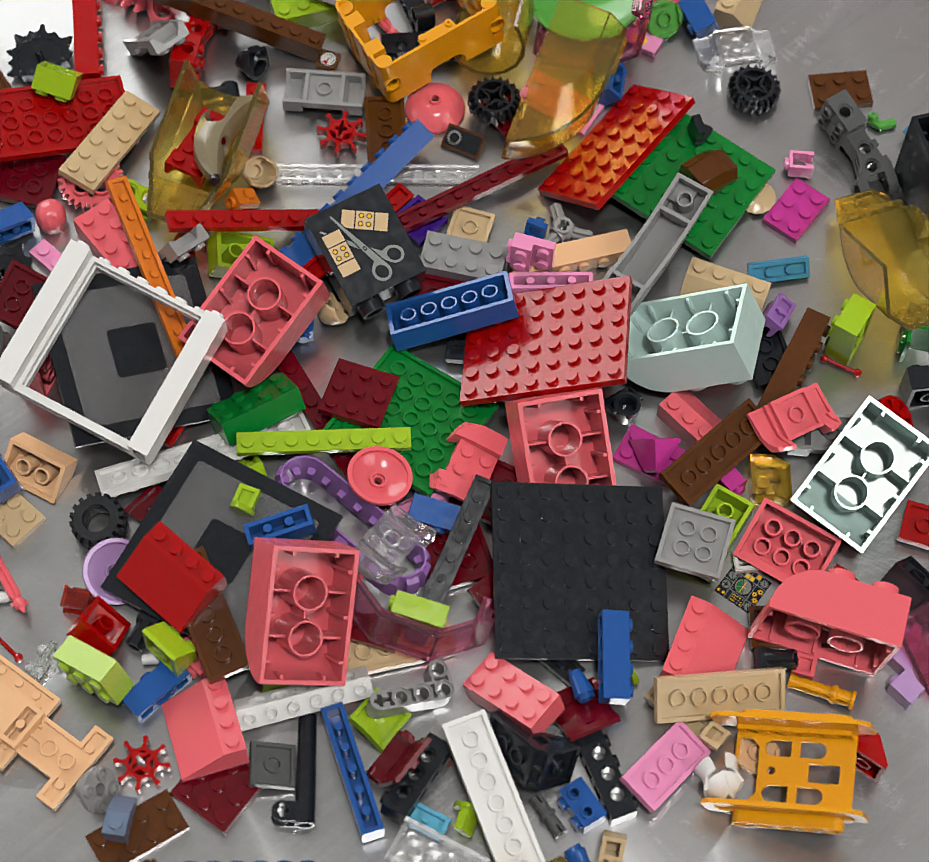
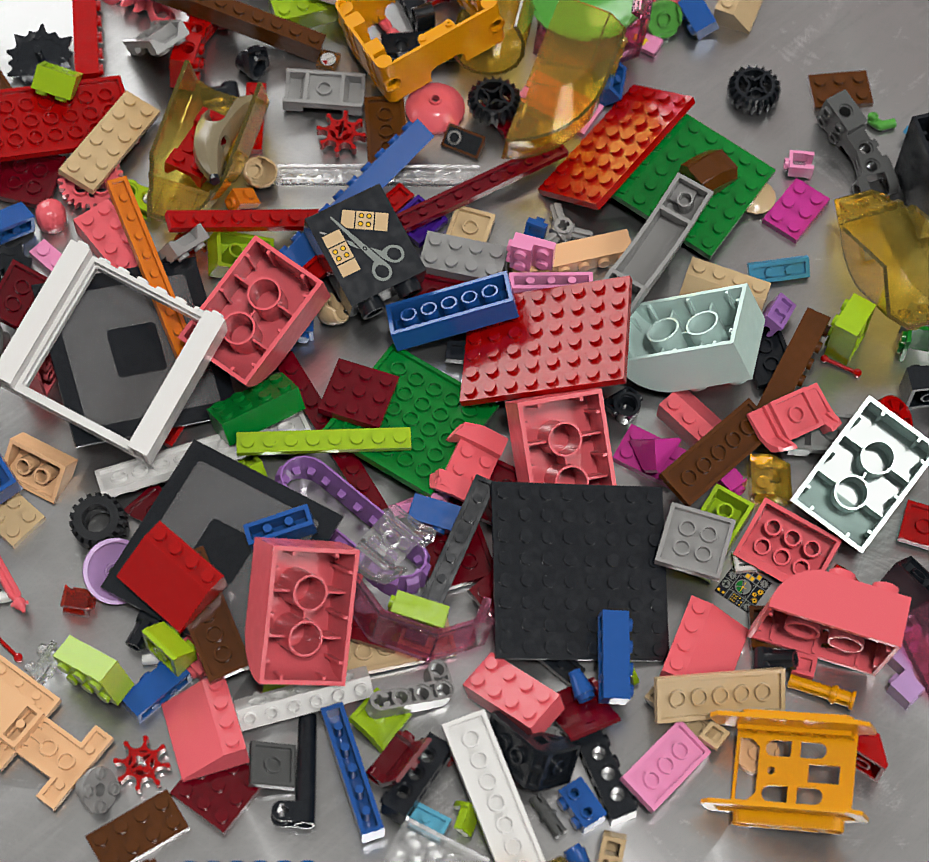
red slope [66,595,131,656] -> none
sand blue slope [101,794,138,844] -> none
lime tile [228,483,262,517] -> none
coral dish [347,446,413,506] -> none
black tile [688,114,713,146] -> none
clear piece [692,26,777,75] -> none
white helmet [694,752,745,799] -> none

